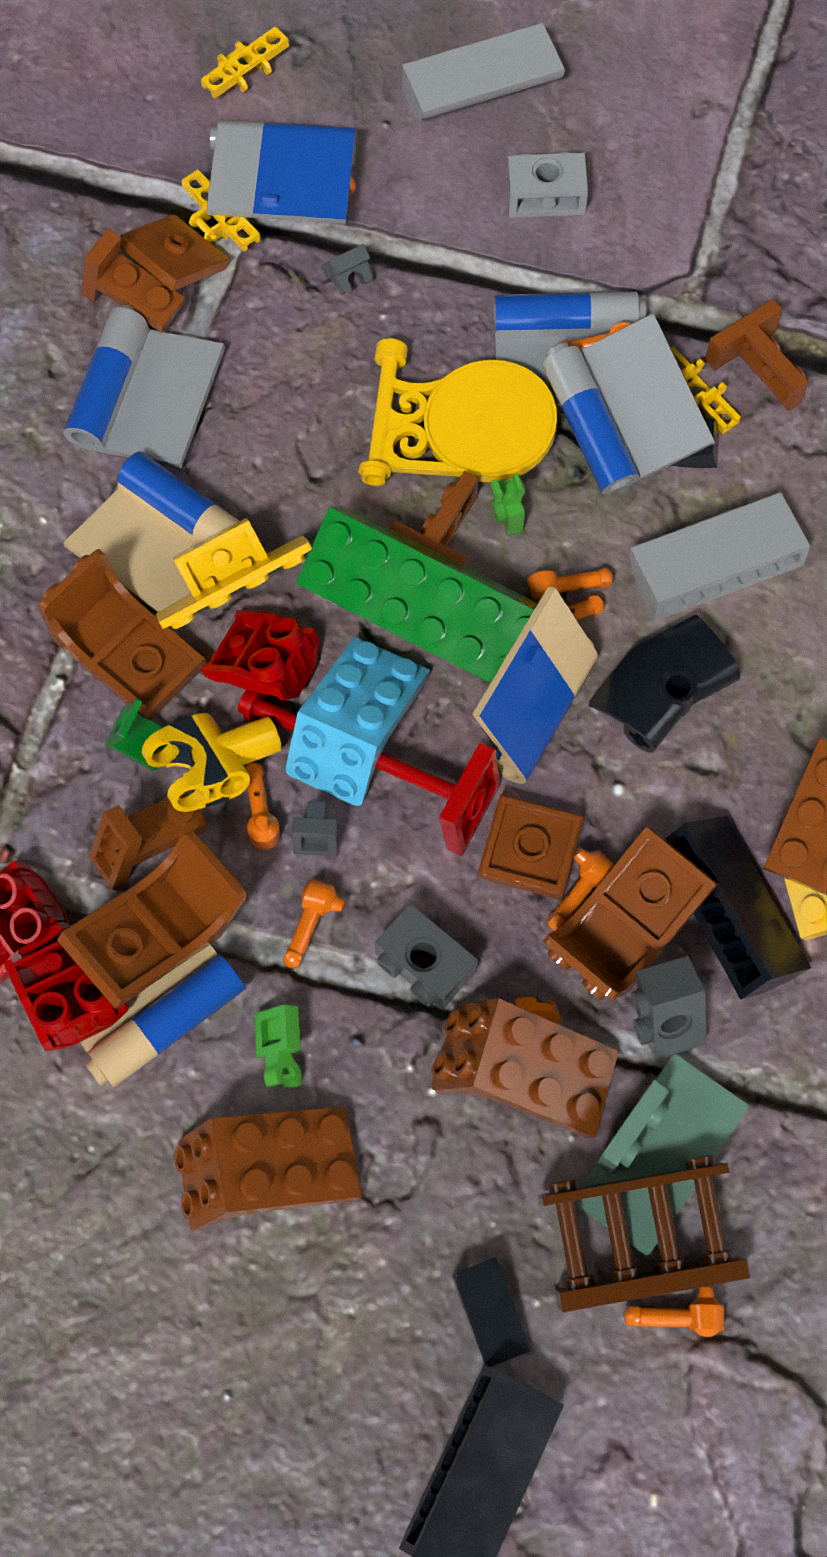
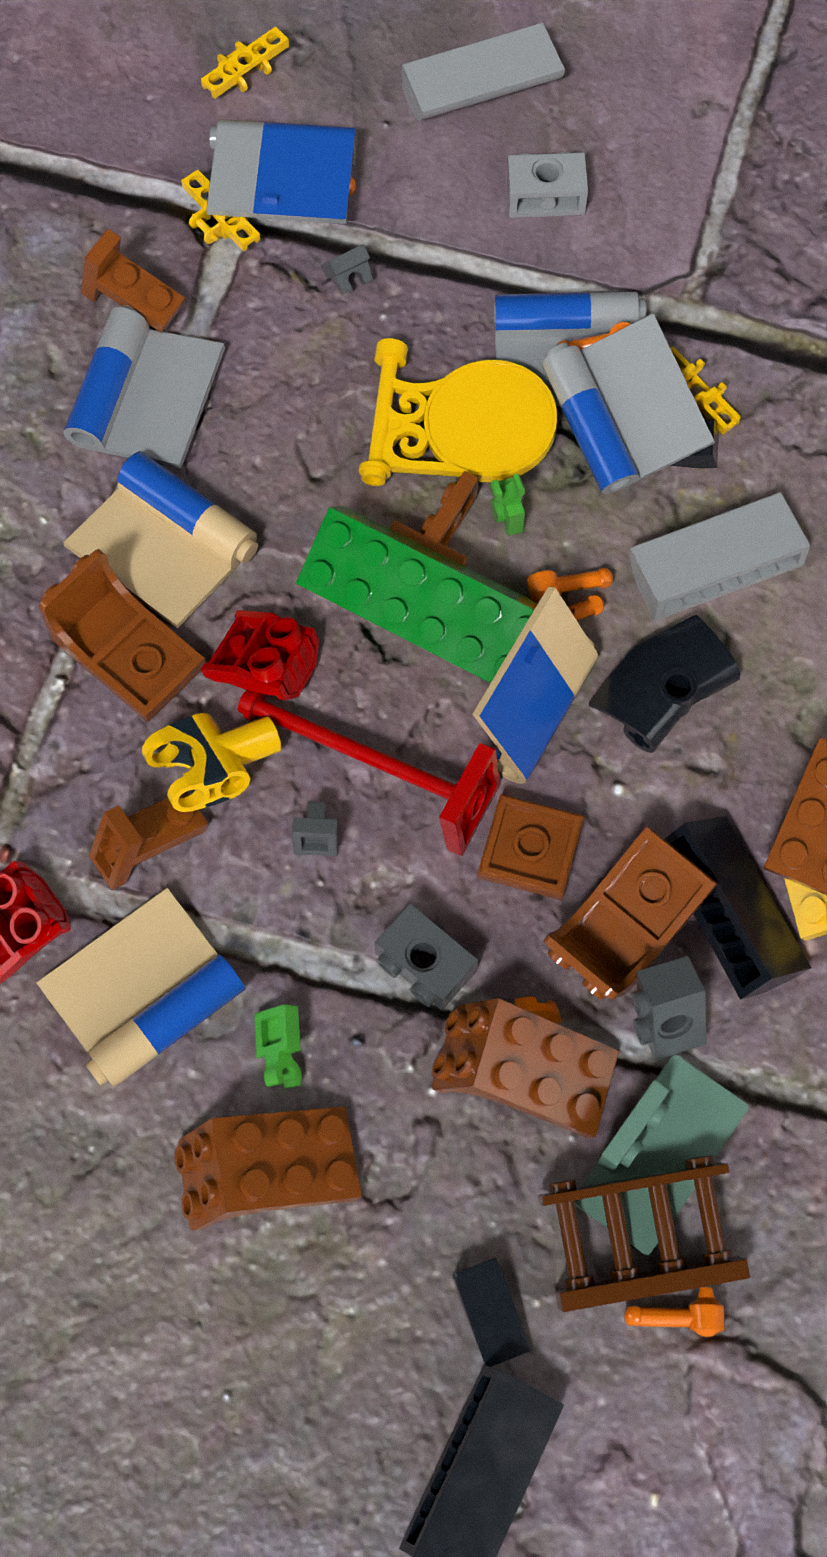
red slope [3,941,128,1051] -> none
dark orange bracket [57,831,247,1009] -> none
green bracket [104,698,168,771] -> none
dark orange plate [120,214,229,291] -> none
yellow bracket [155,518,312,629] -> none
orange piece [244,762,281,850] -> none
orange piece [283,878,346,969] -> none
medium azure bracket [285,637,430,806] -> none
orange piece [547,848,615,931] -> none
dark orange bracket [705,299,808,411] -> none

